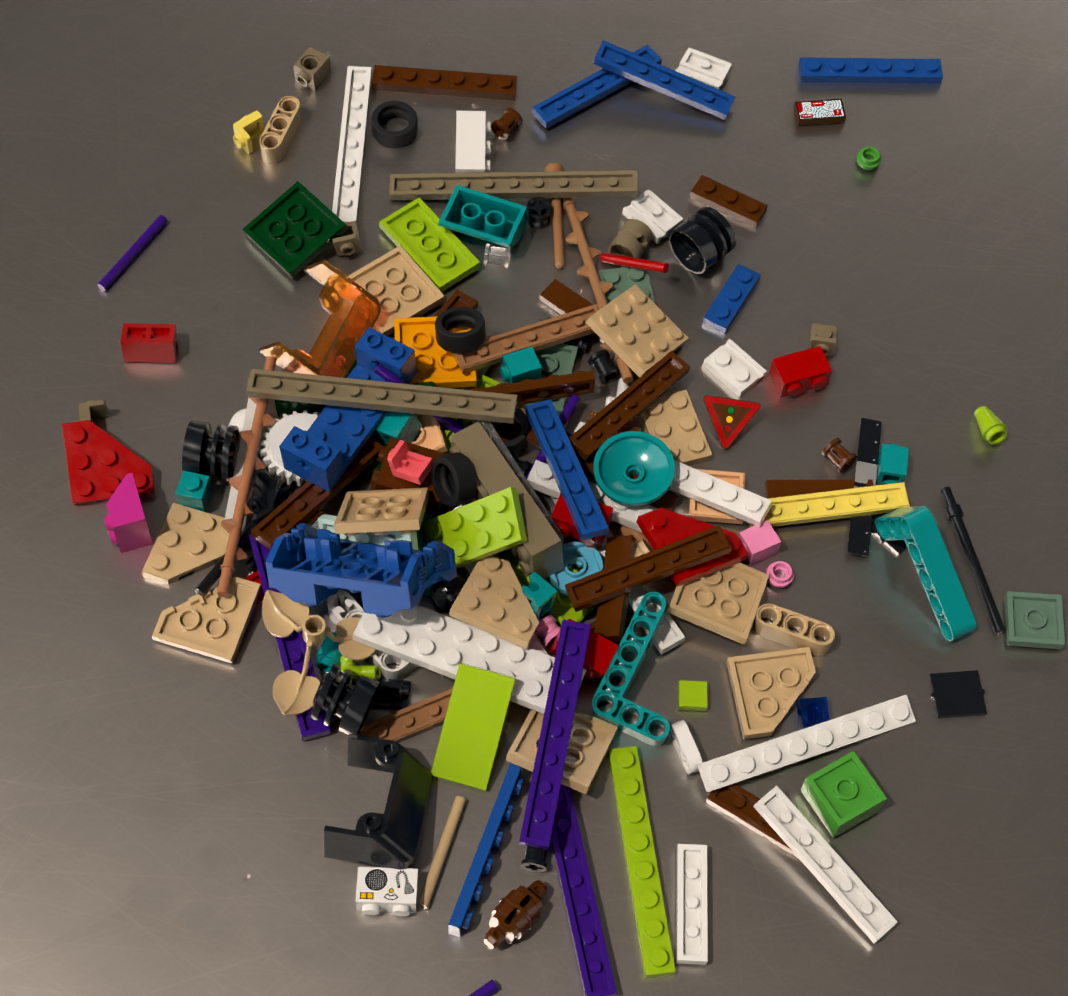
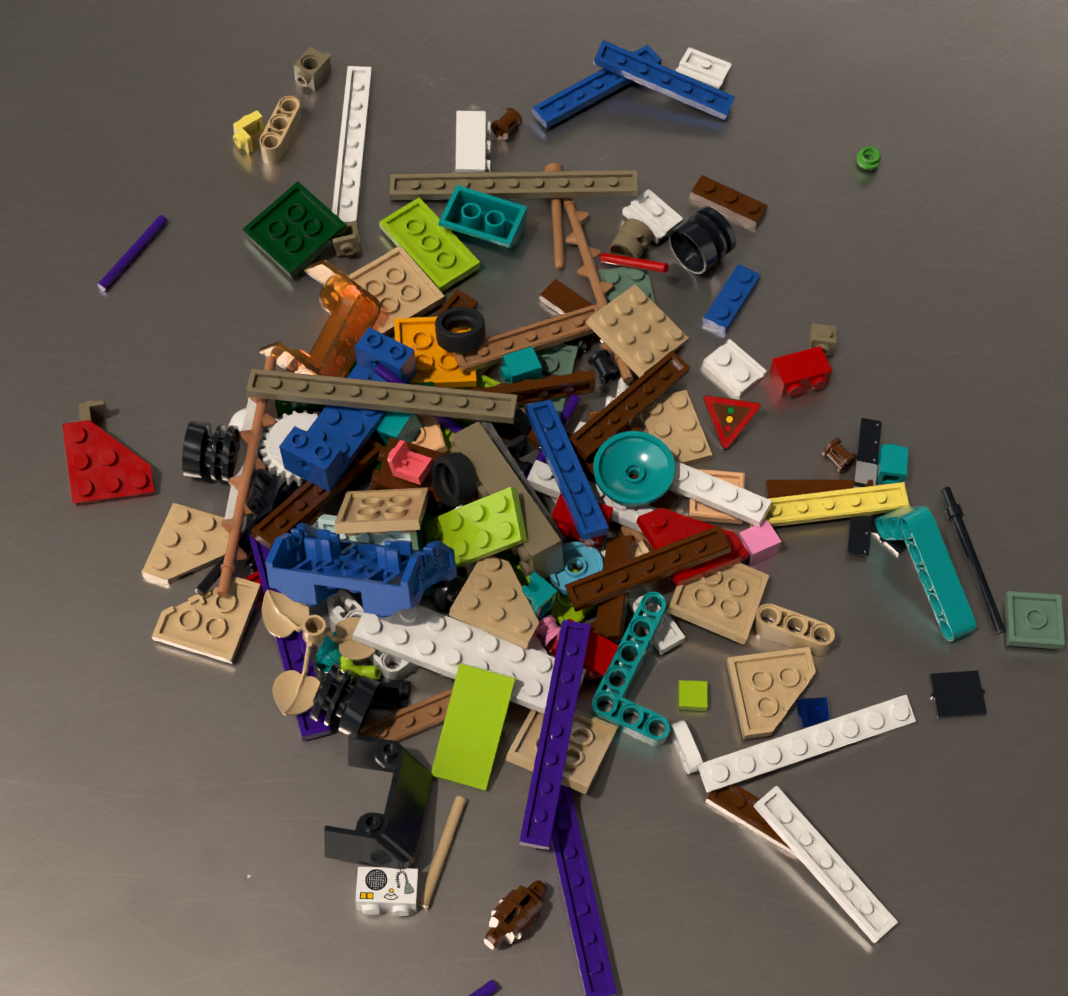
dark pink slope [104,472,153,553] -> none
red hinge [120,323,178,363] -> none
teal brick [175,471,213,512] -> none
black tyre [371,101,418,148] -> none
reddish brown plate [372,65,517,100] -> none
blue plate [448,763,524,937] -> none
clear bush [483,243,512,269] -> none
black bush [521,841,551,872] -> none
black wheel [527,197,551,229] -> none
lime plate [608,746,676,979] -> none
white plate [676,844,708,965] -> none
bright pink plate [766,561,794,588] -> none
tile [794,98,846,126] -> none
blue plate [799,58,943,84] -> none
bright green container [800,751,887,838] -> none
lime cone [974,406,1008,445] -> none

